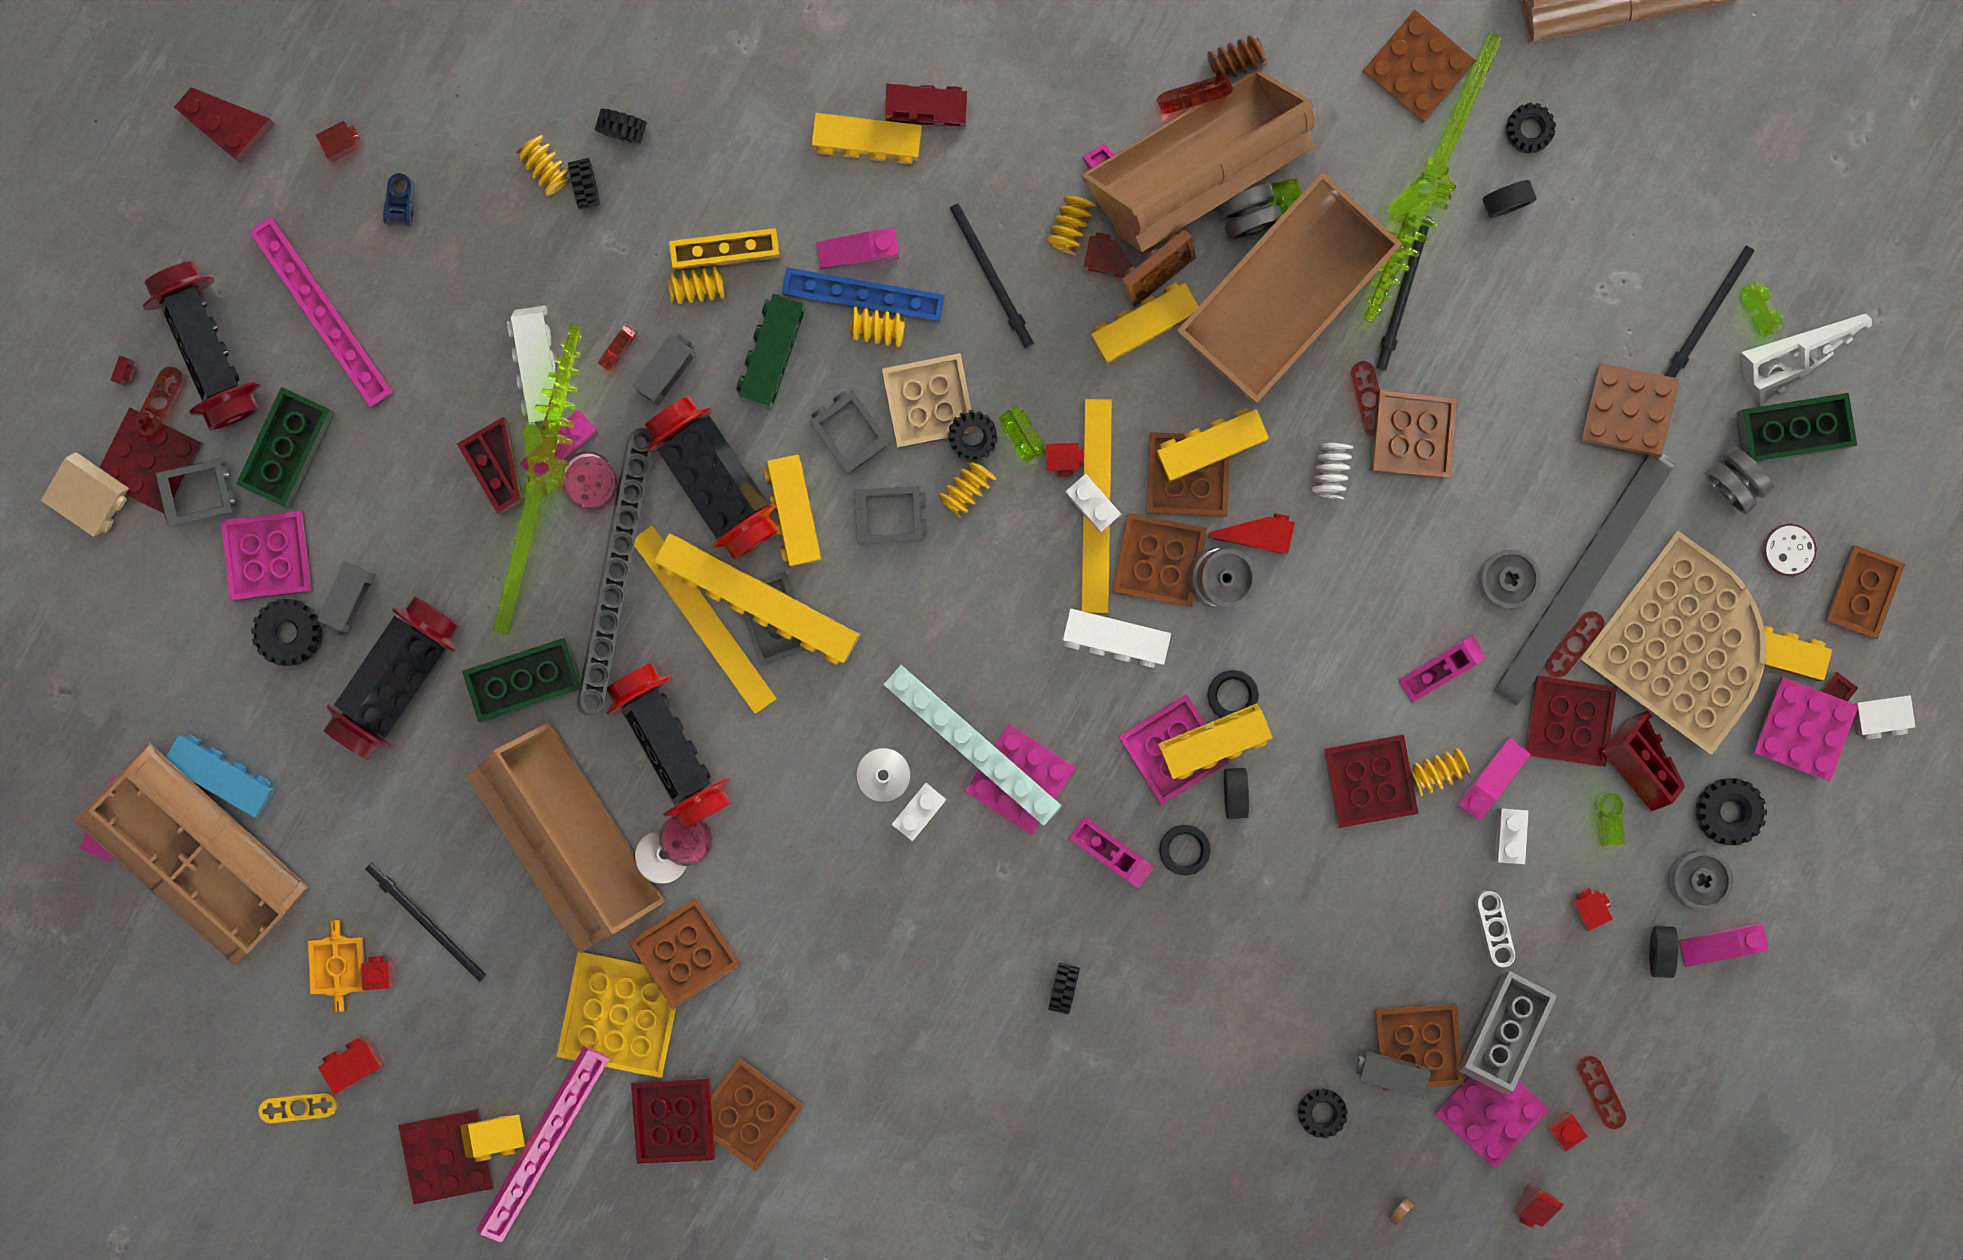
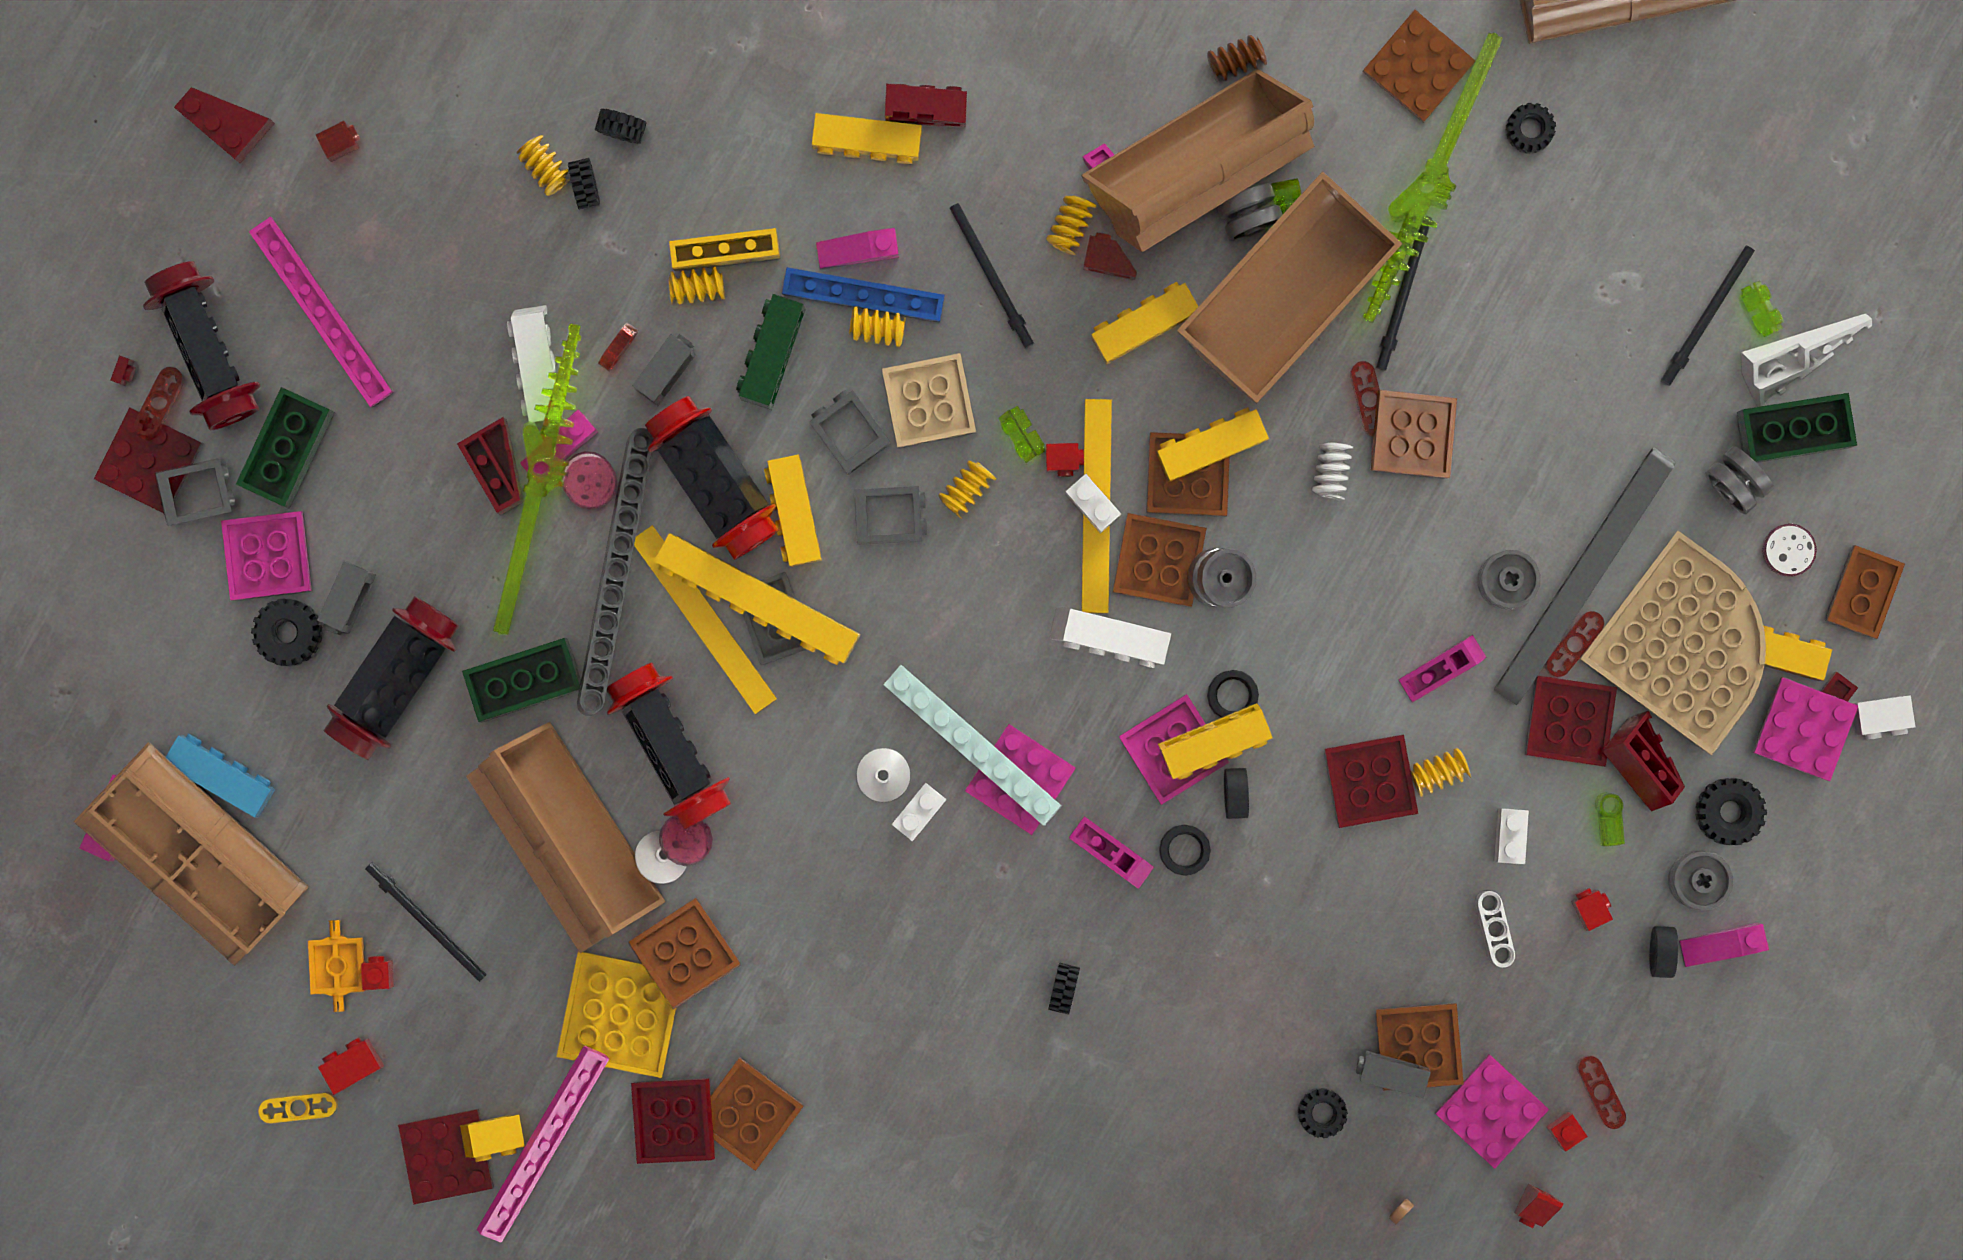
tan brick [41,452,129,537] -> none
dark blue piece [383,173,415,226] -> none
black tyre [948,410,998,462] -> none
dark orange plate [1122,229,1196,308] -> none
clear red beam [1156,75,1233,114] -> none
red slope [1208,513,1295,555] -> none
dark pink slope [1458,737,1531,821] -> none
light grey brick [1458,971,1557,1095] -> none
black tyre [1482,180,1537,218] -> none
dark orange plate [1582,363,1679,458] -> none

